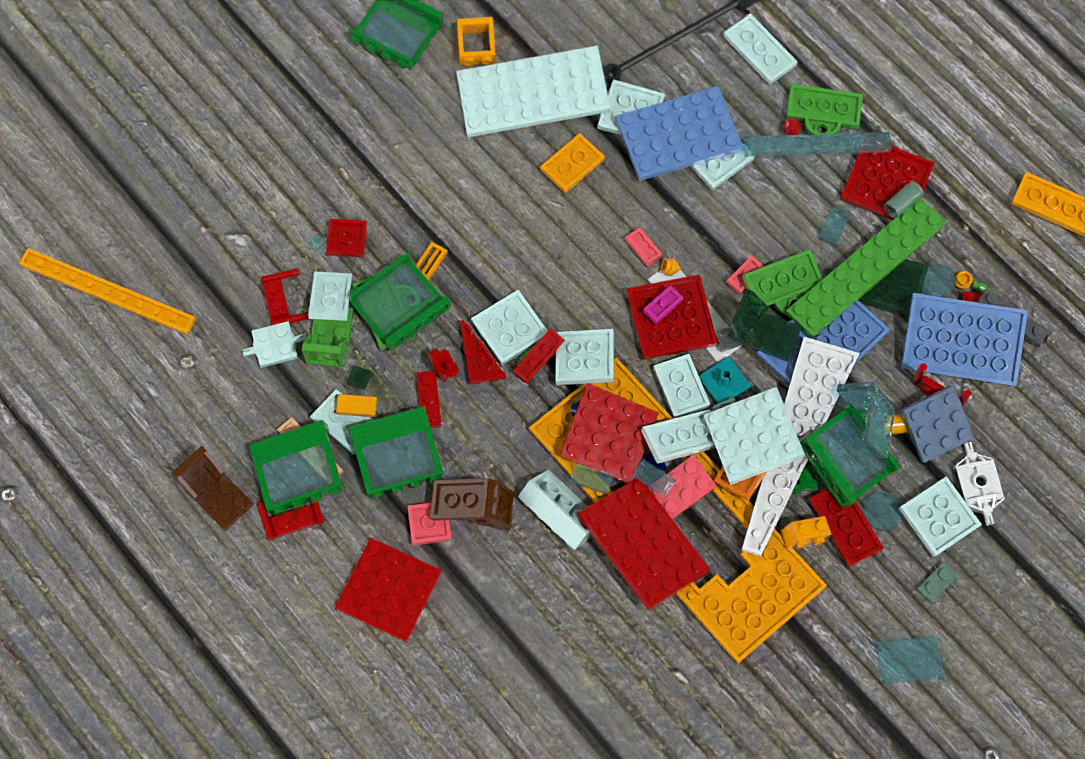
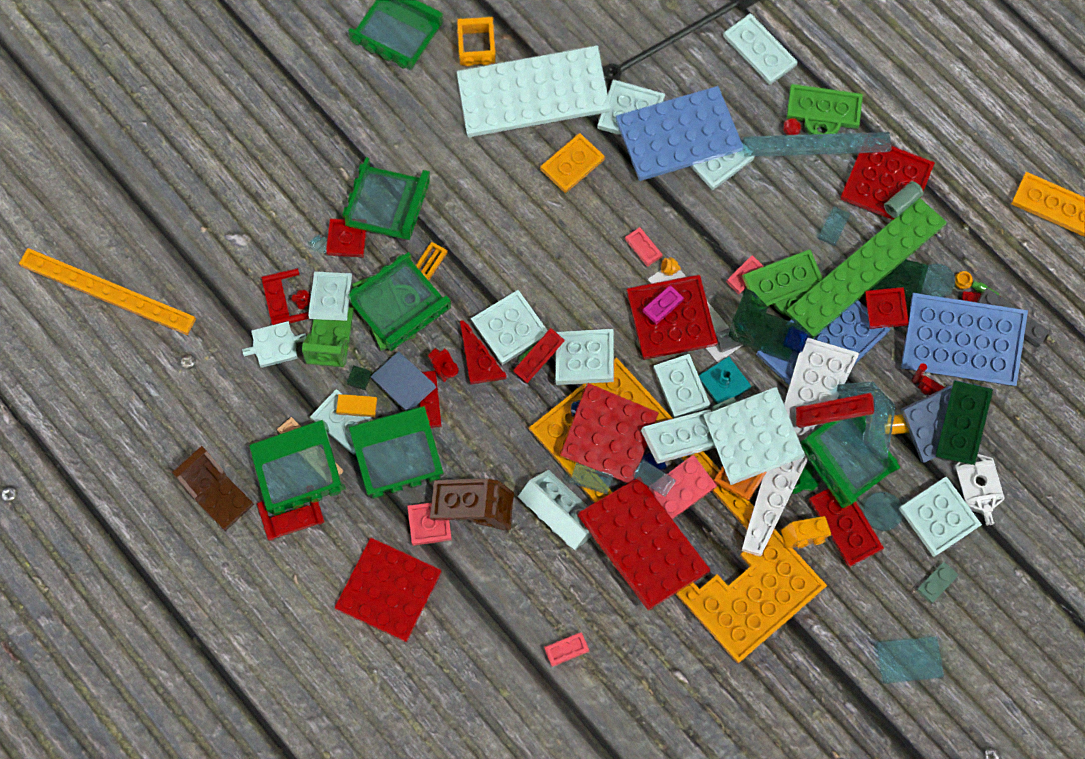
none -> red plate [291,290,311,309]
none -> clear light blue panel [343,157,430,240]
none -> sand blue tile [371,351,436,411]
none -> coral plate [544,632,589,667]
none -> clear blue plate [783,326,808,353]
none -> red plate [796,393,874,428]
none -> red plate [865,287,909,329]
none -> dark green plate [936,380,994,465]

